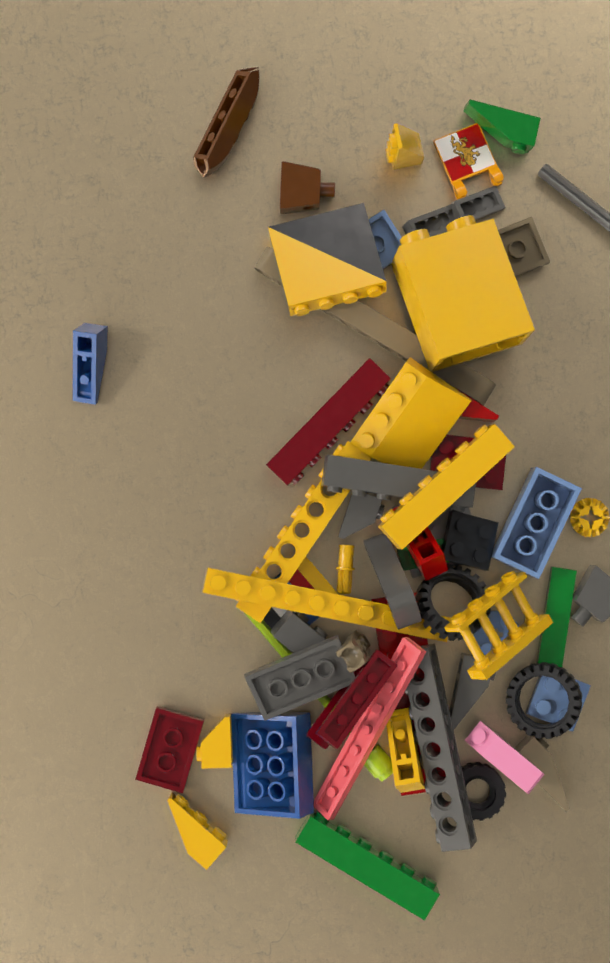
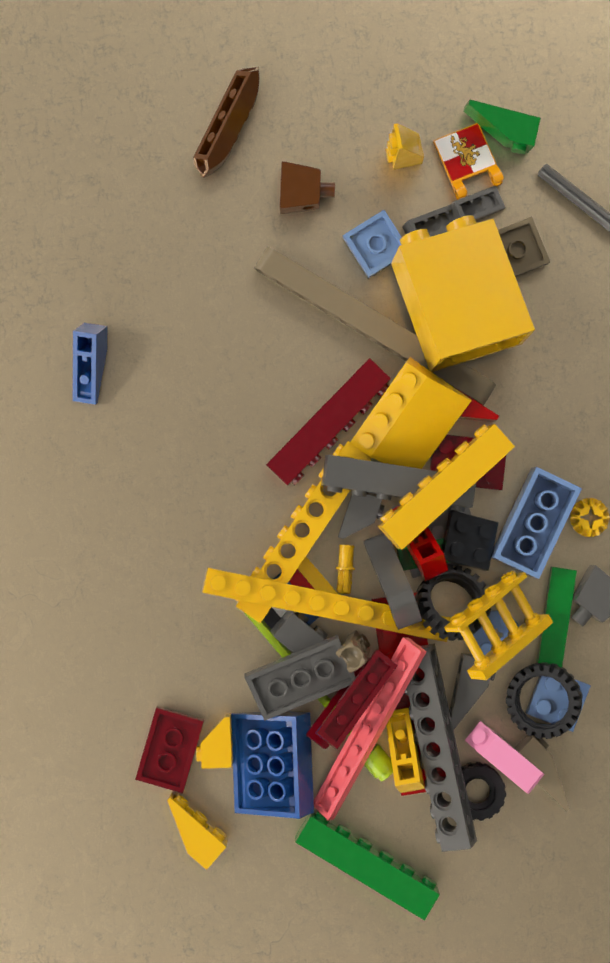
panel [268,203,387,316] -> none

